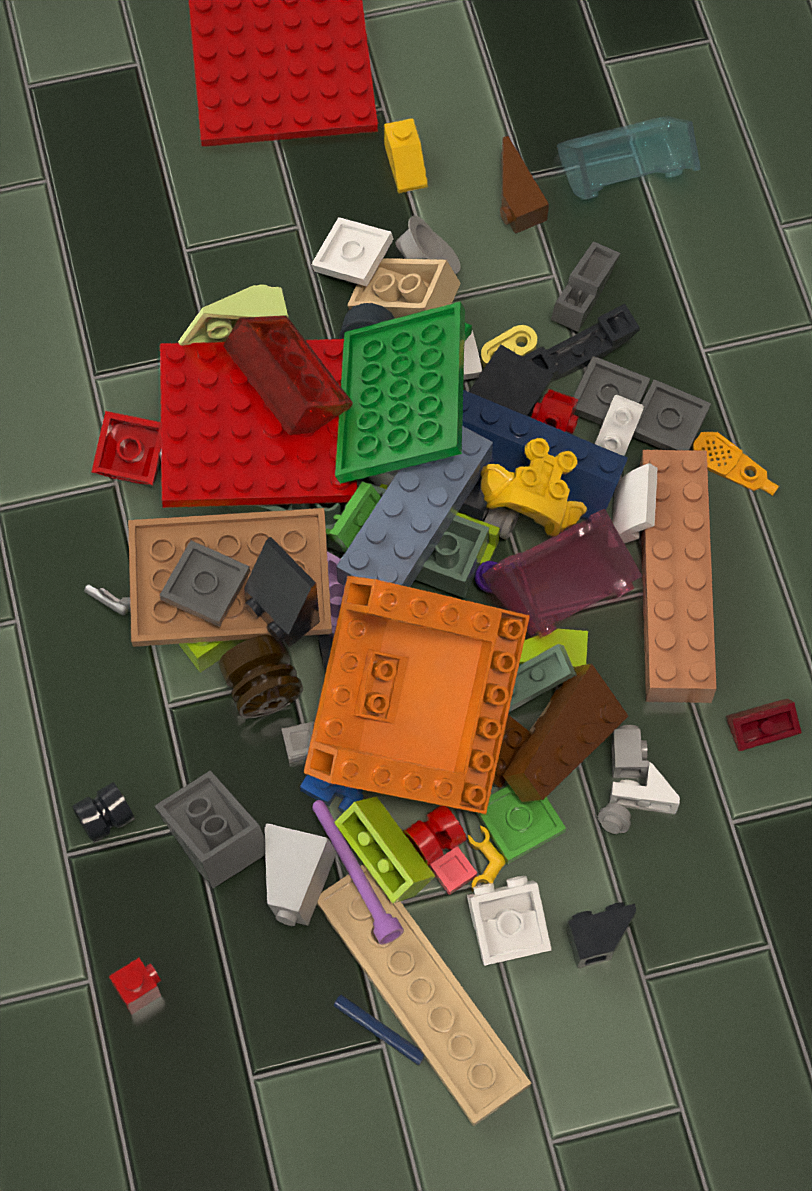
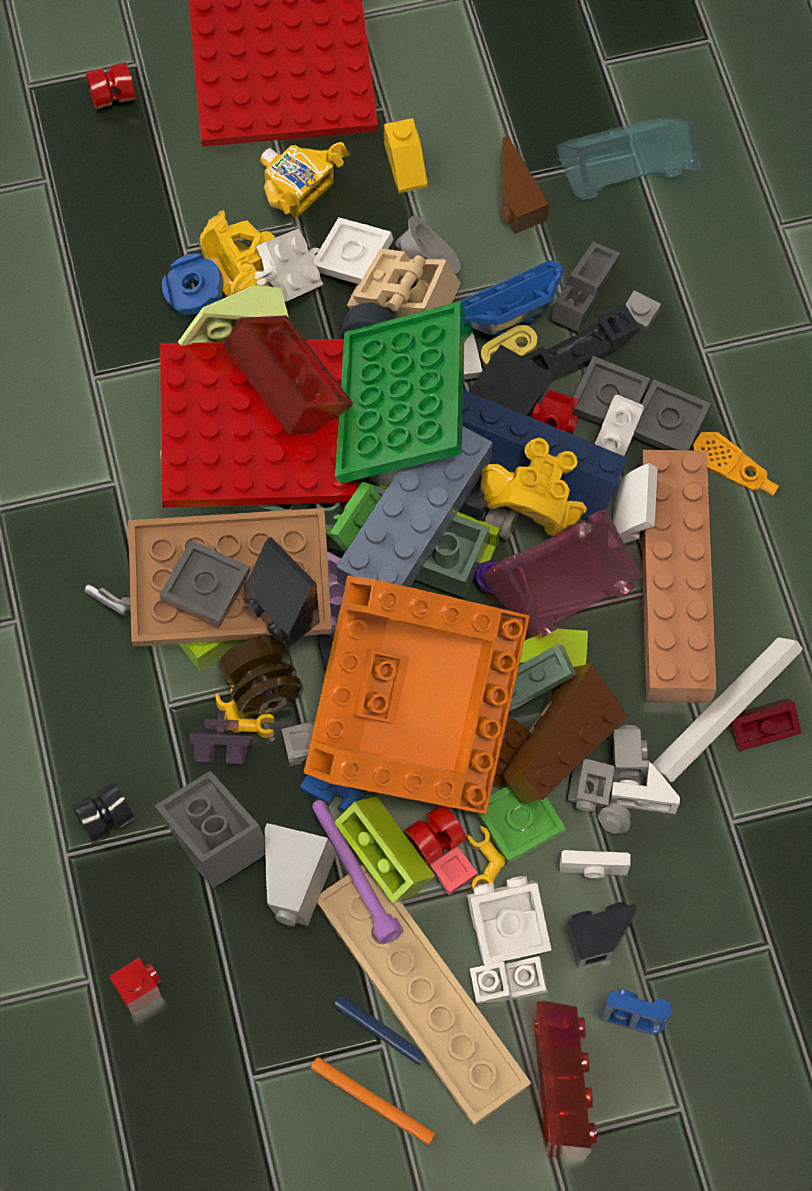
red slope [91,411,161,486] -> none
none -> red wheel [85,62,136,110]
none -> blue plate [162,254,224,316]
none -> hips [189,710,253,764]
none -> yellow piece [200,210,275,297]
none -> yellow arm [216,688,274,738]
none -> white plate [255,228,323,302]
none -> yellow torso [260,142,350,218]
none -> orange bar [310,1057,436,1146]
none -> tan plate [353,249,426,311]
none -> blue wedge [455,260,564,336]
none -> white slope [470,956,548,1004]
none -> clear red slope [533,1001,597,1158]
none -> white plate [559,850,630,879]
none -> light grey brick [568,759,615,812]
none -> blue plate [601,990,672,1036]
none -> light grey plate [625,291,661,333]
none -> white tile [652,637,803,782]

